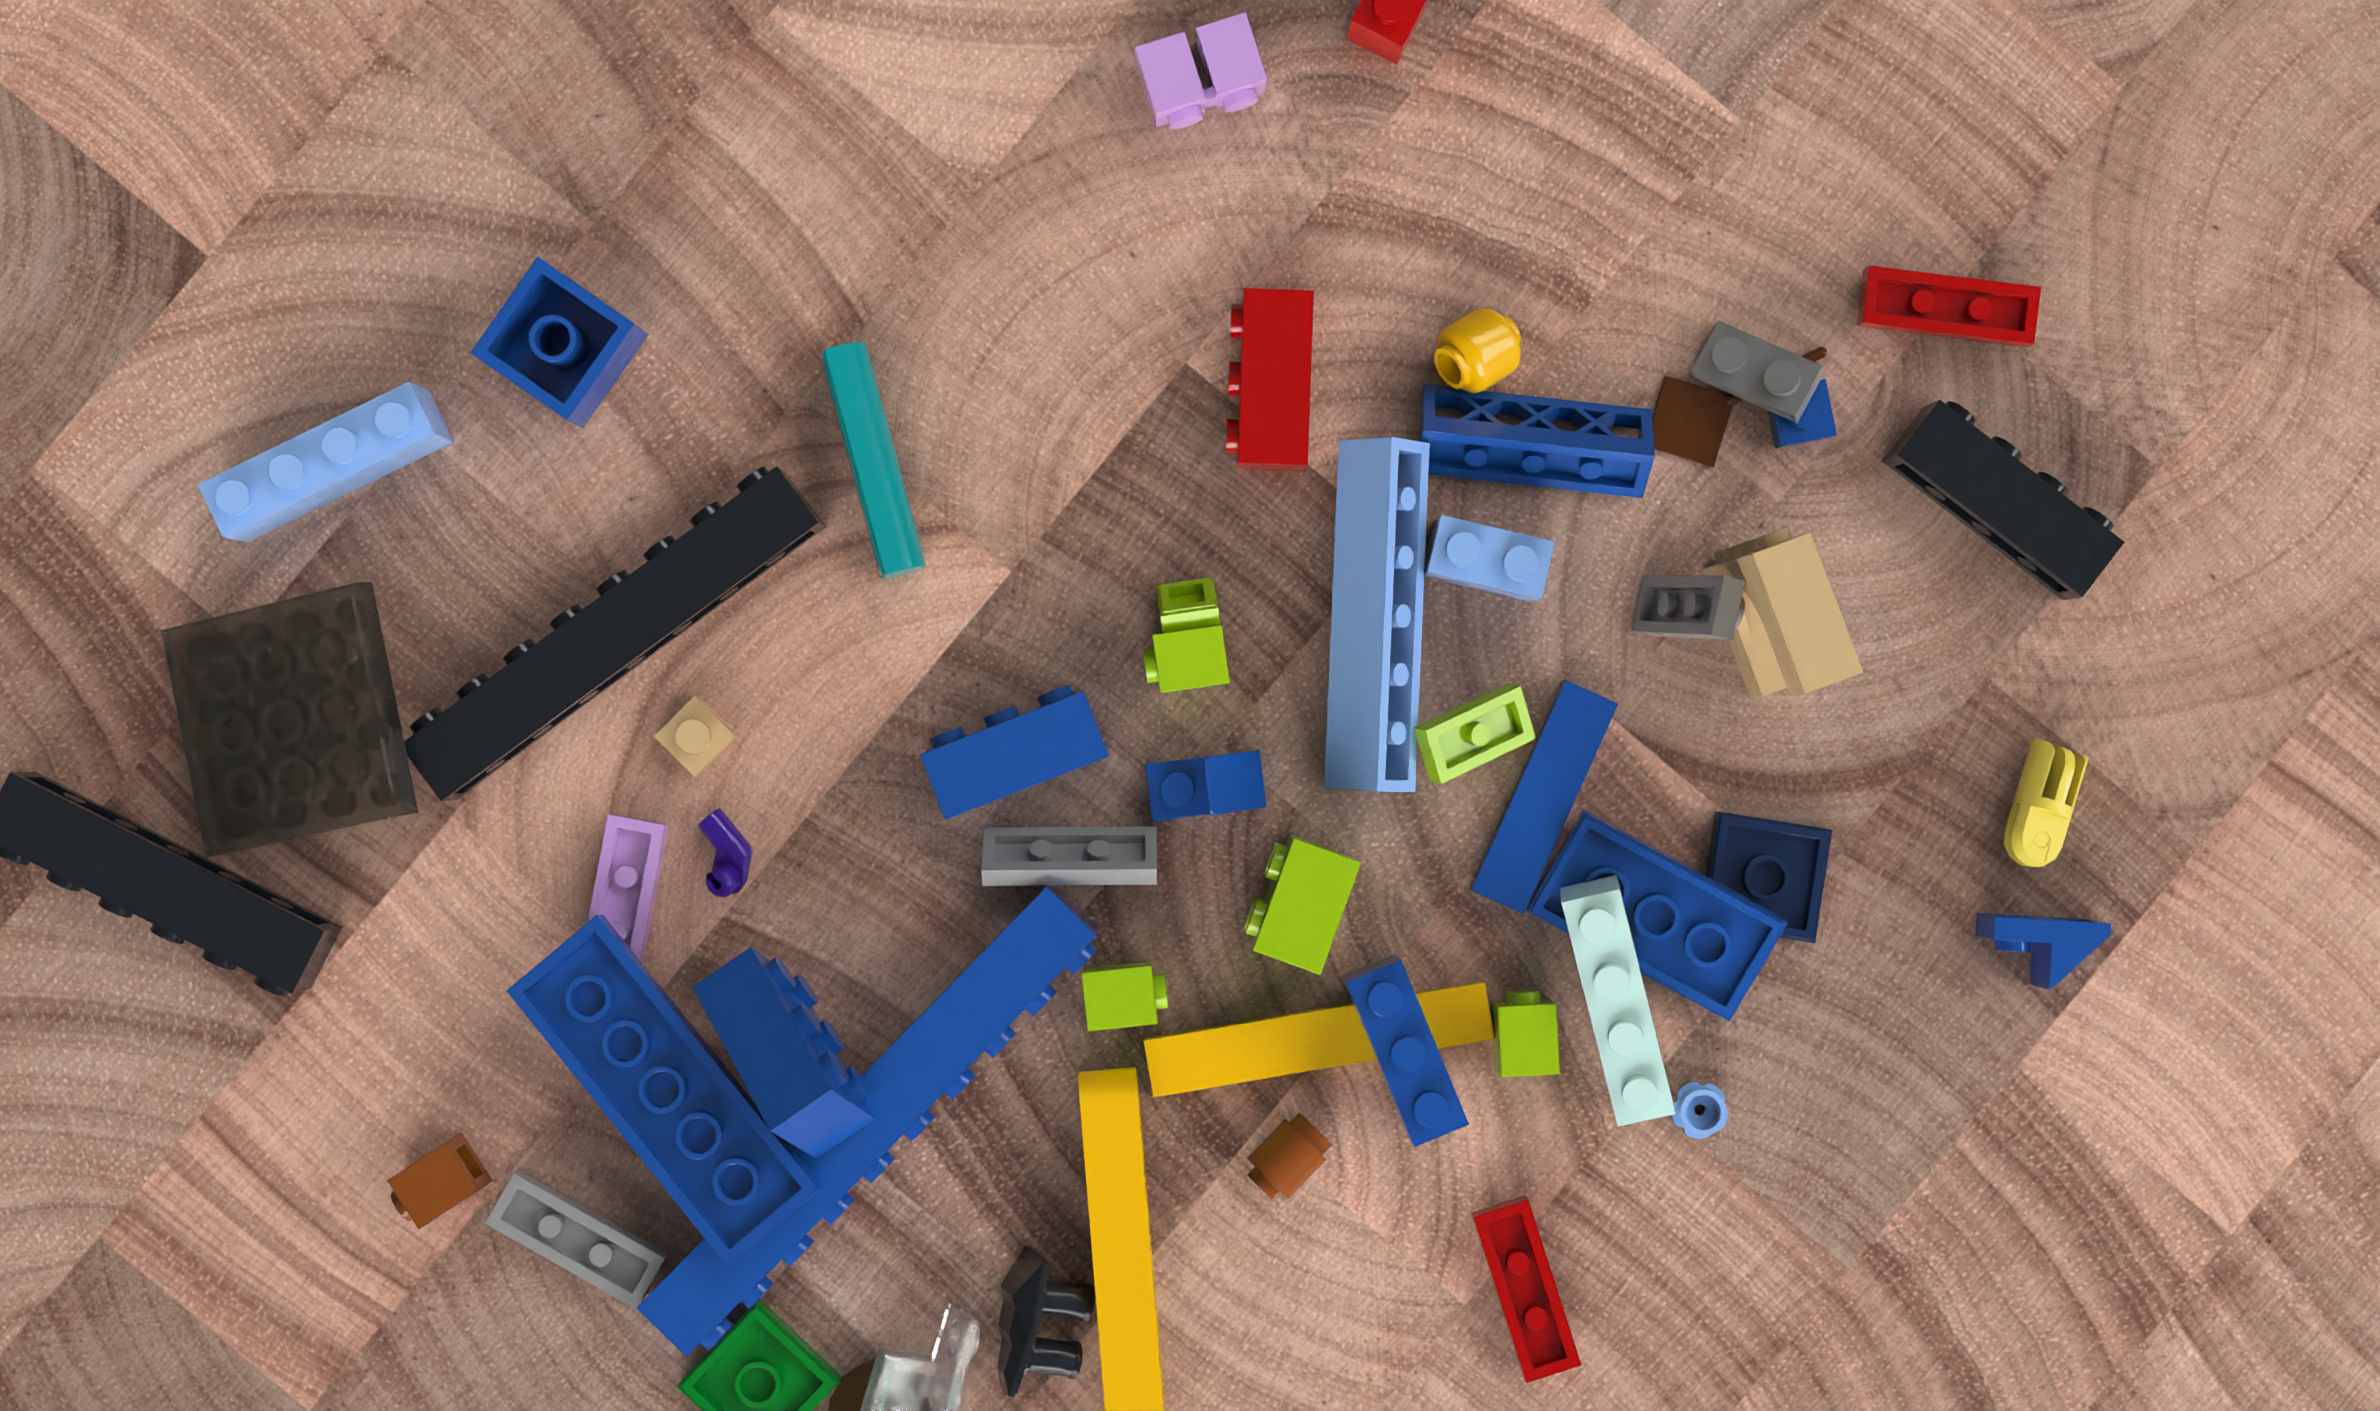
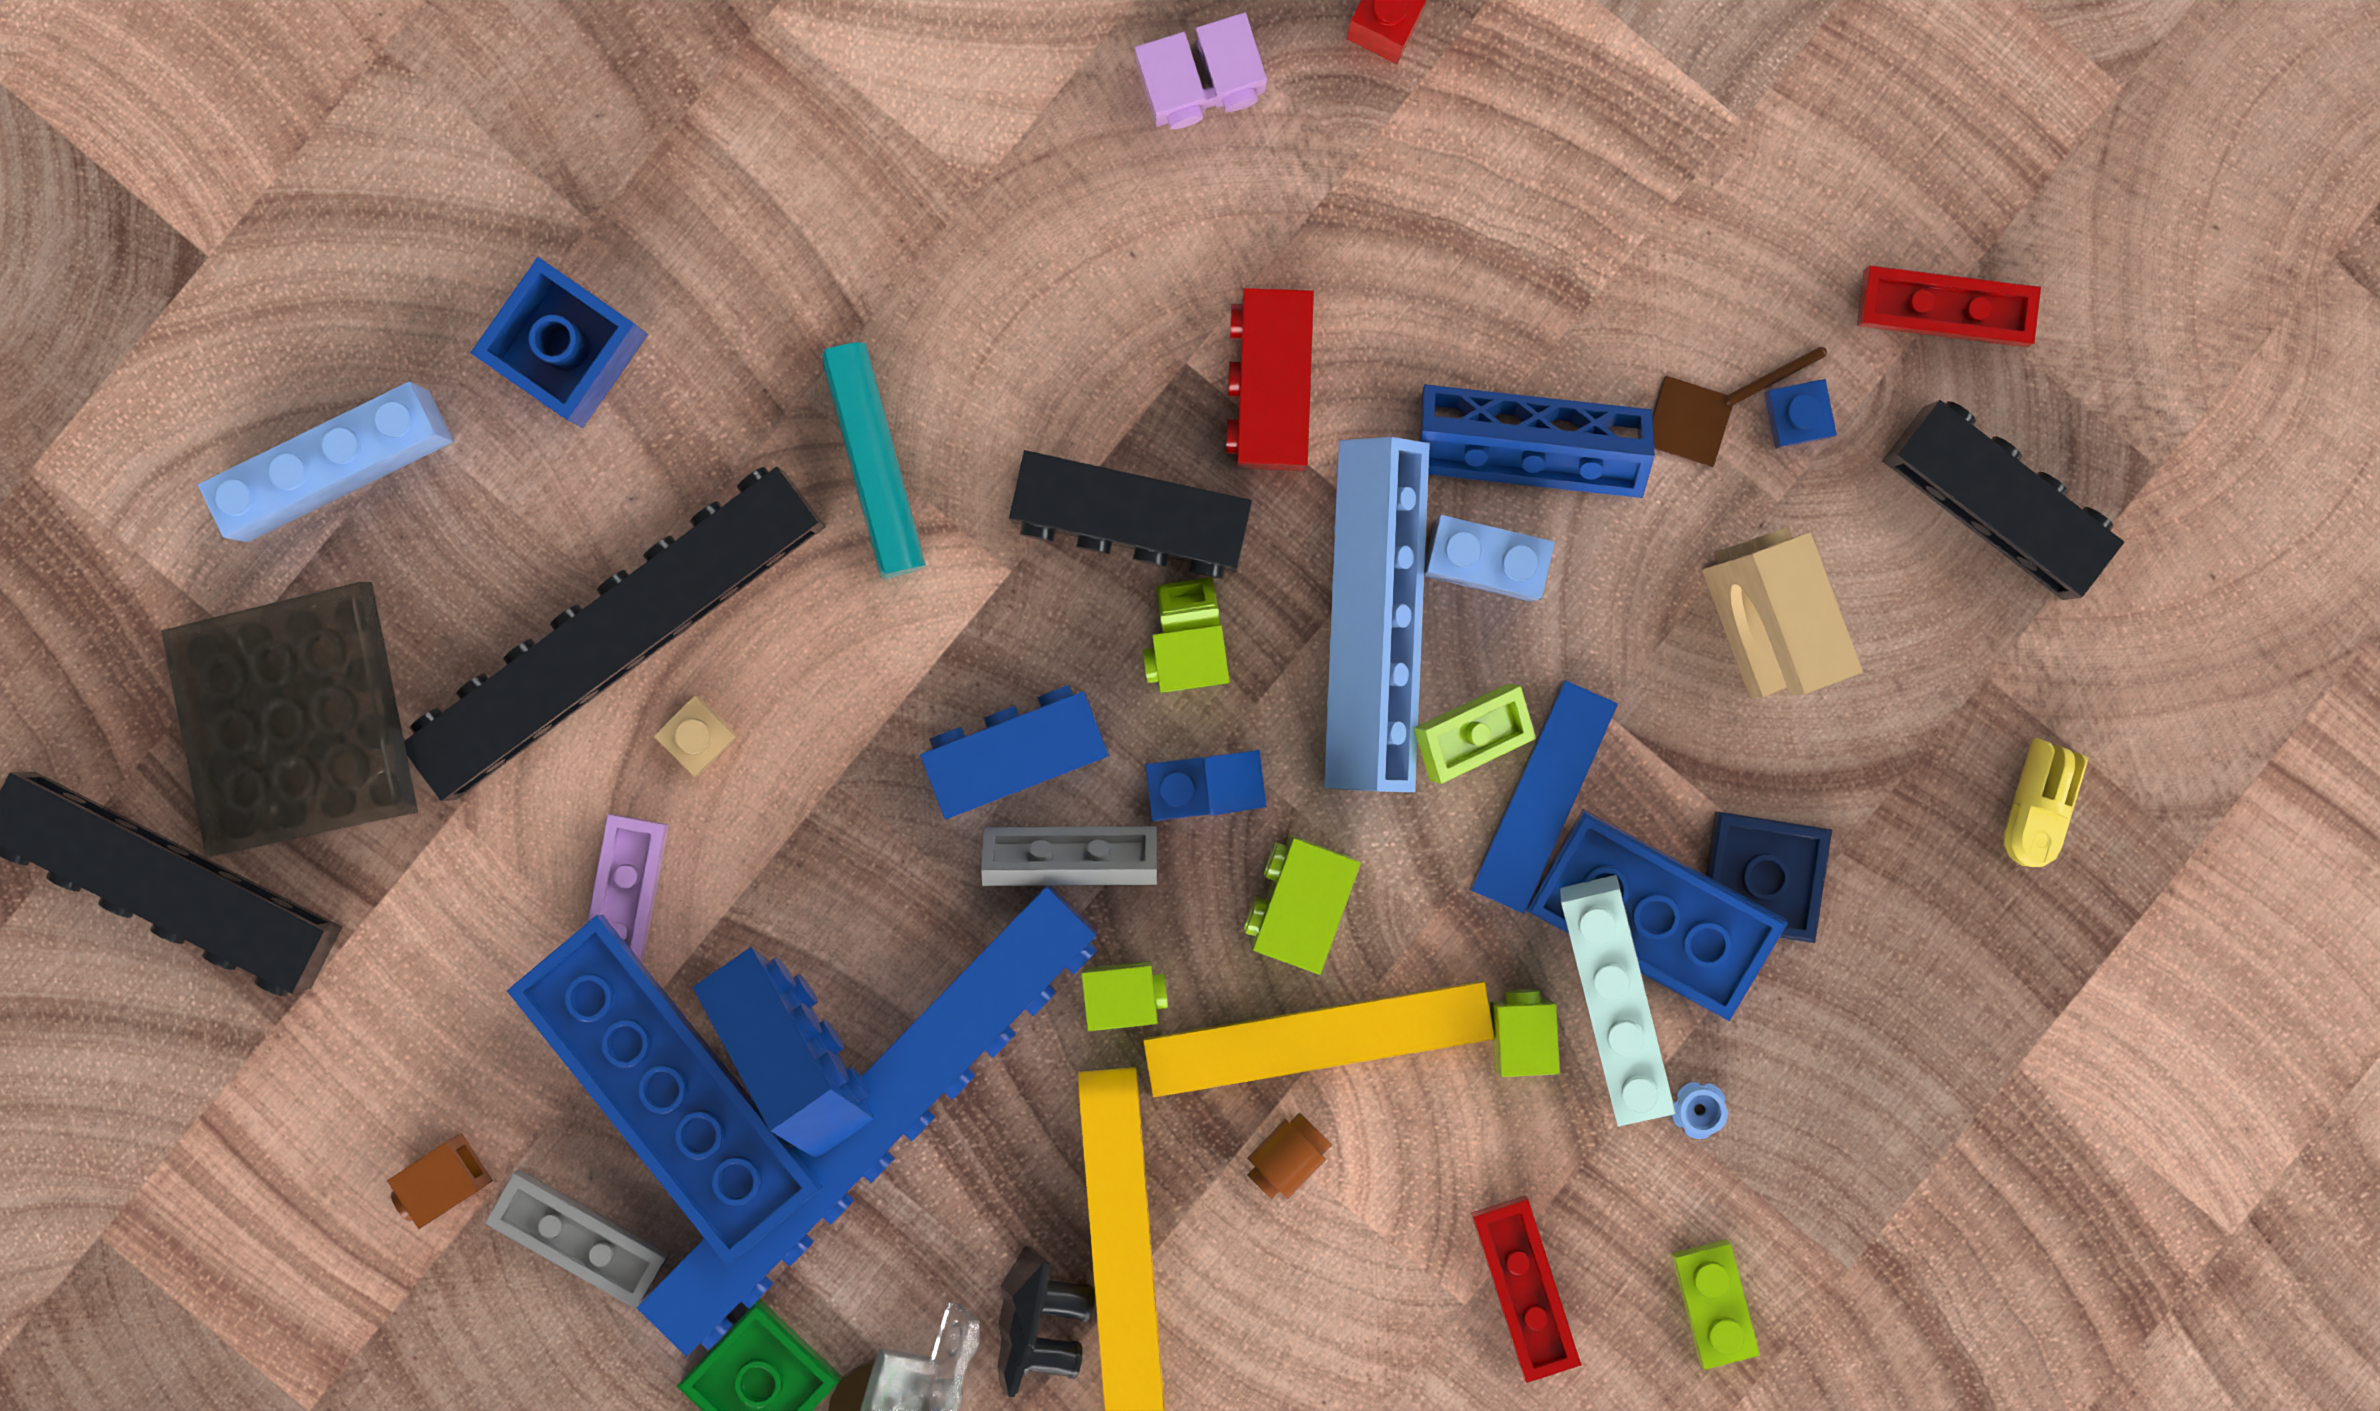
dark purple arm [697,808,752,897] -> none
blue brick [1342,954,1469,1147] -> none
yellow head [1434,307,1521,394] -> none
light grey plate [1632,575,1745,640] -> none
light grey plate [1691,320,1825,423] -> none
blue slope [1976,913,2111,990] -> none
none -> black brick [1009,450,1252,579]
none -> lime plate [1671,1239,1760,1370]

